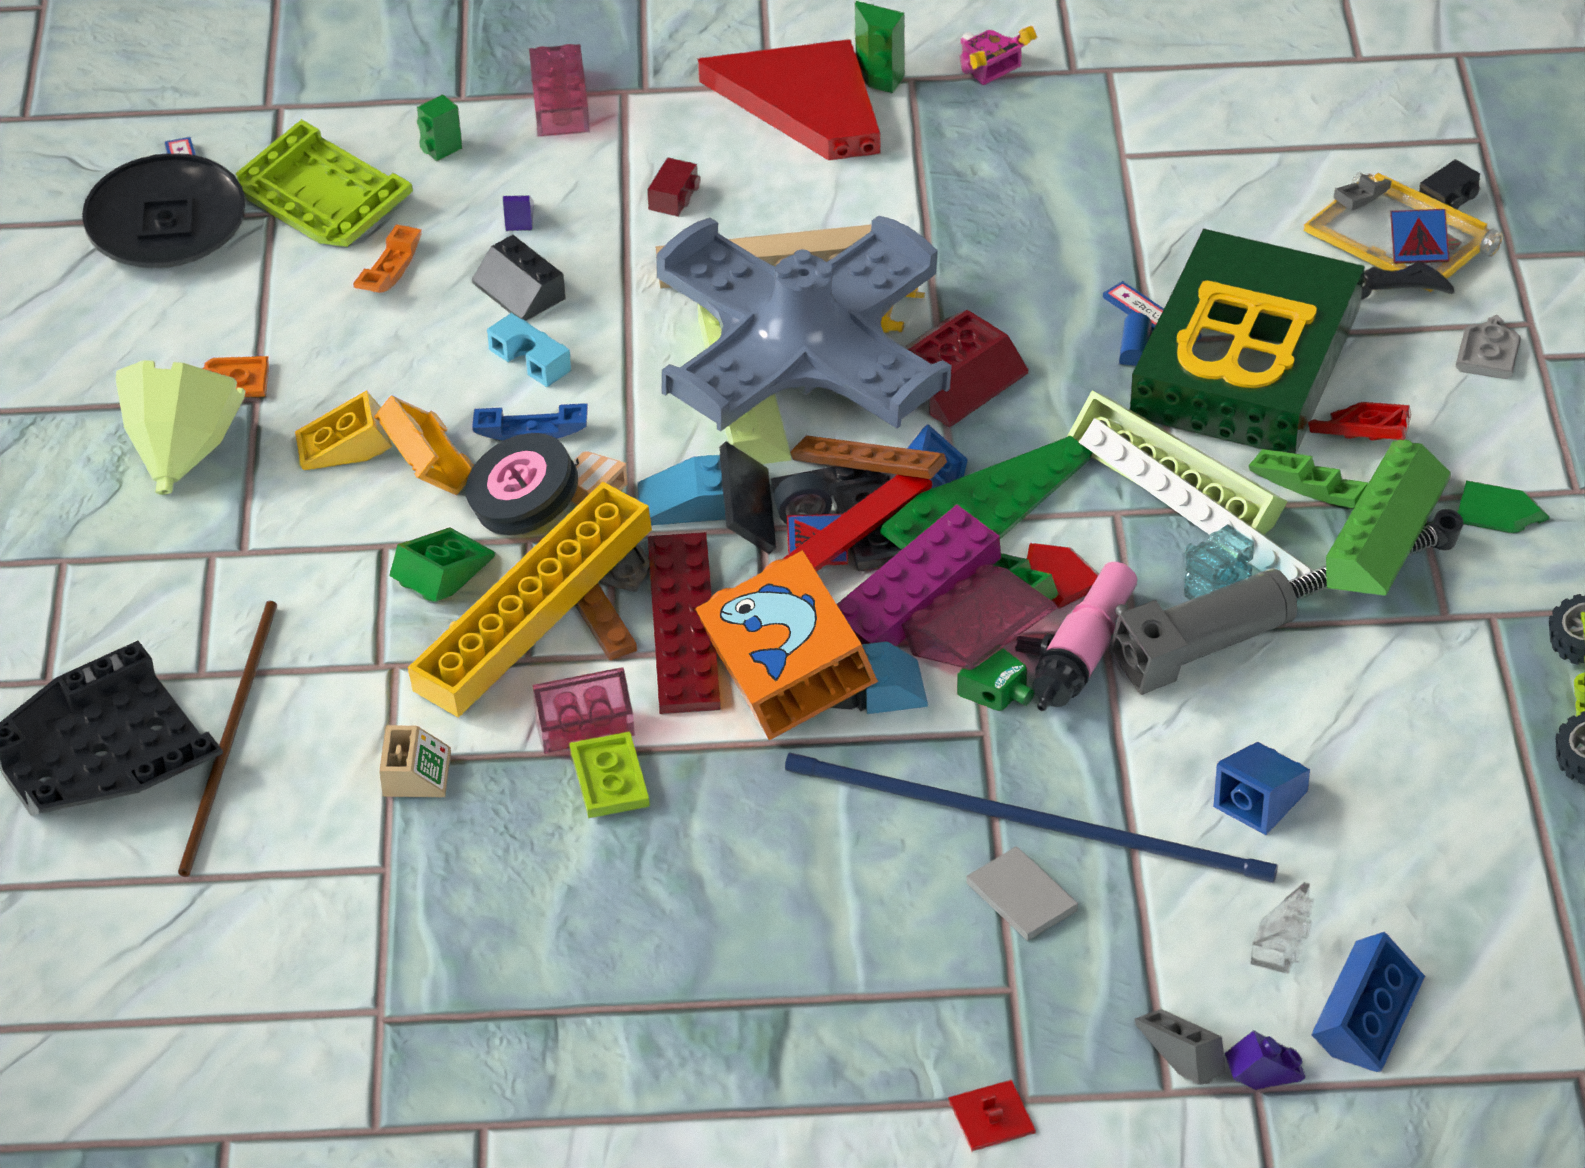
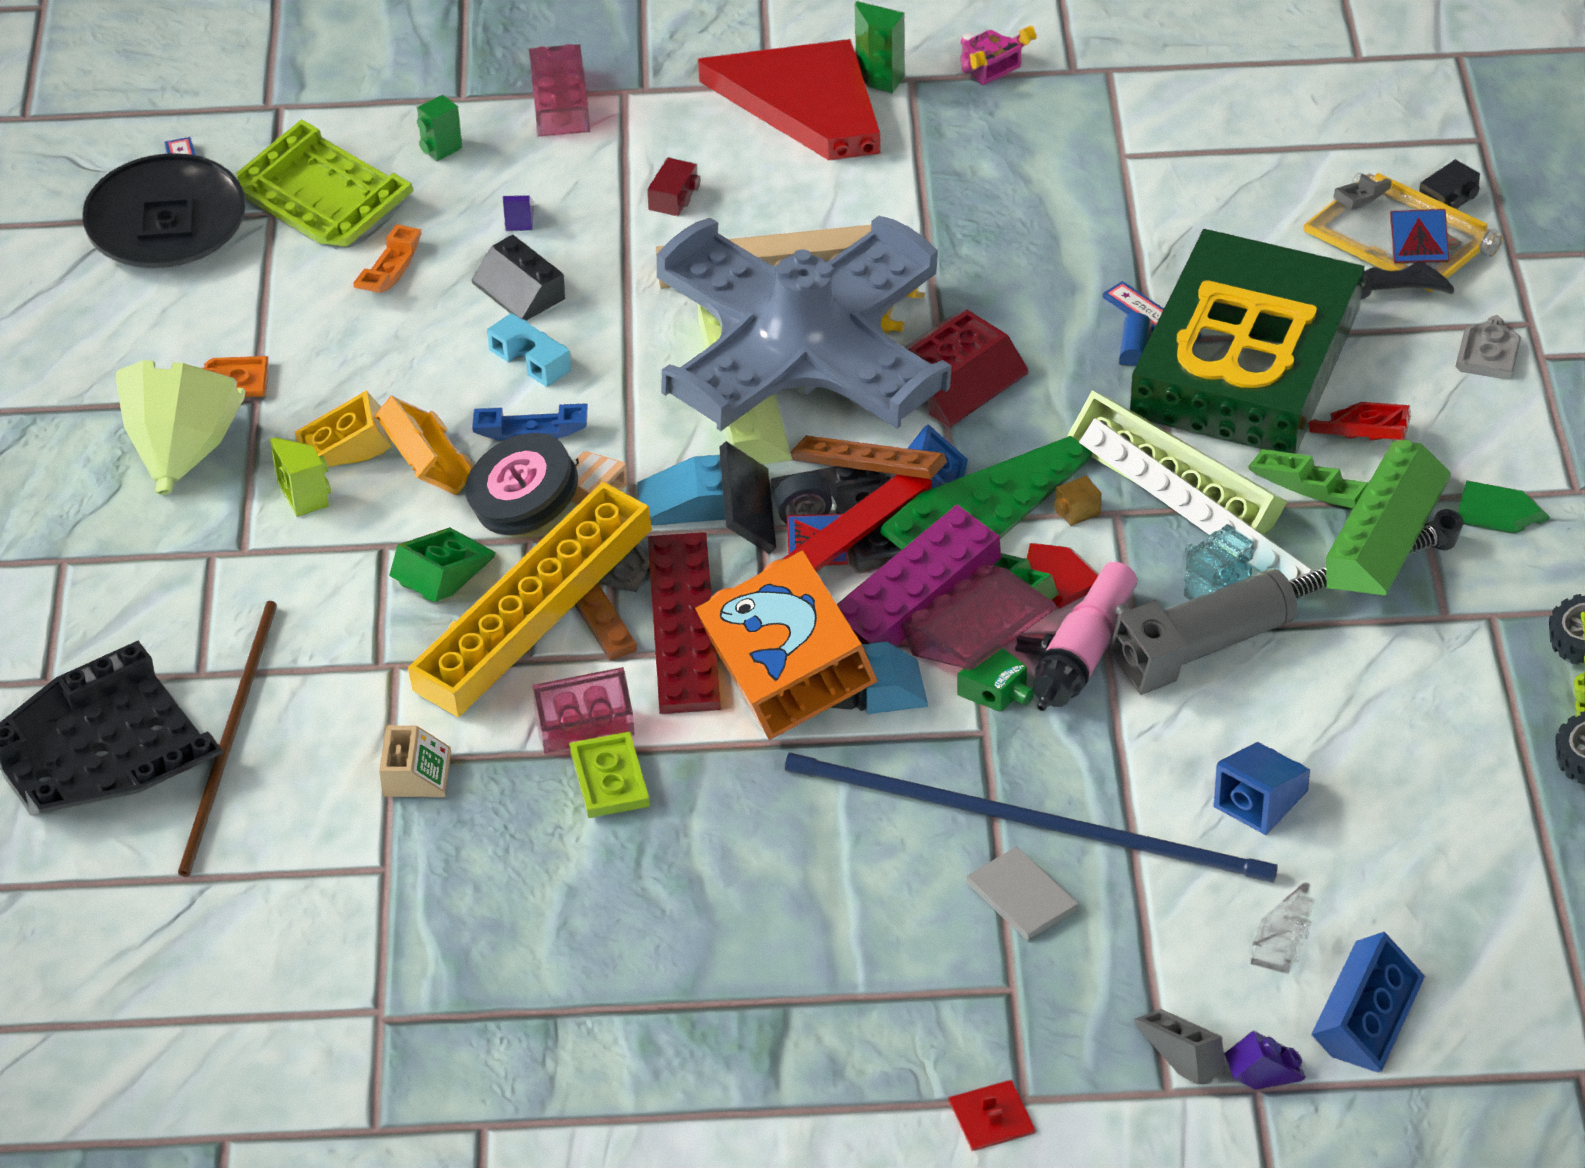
none -> lime slope [270,437,331,517]
none -> pearl gold brick [1054,475,1102,526]

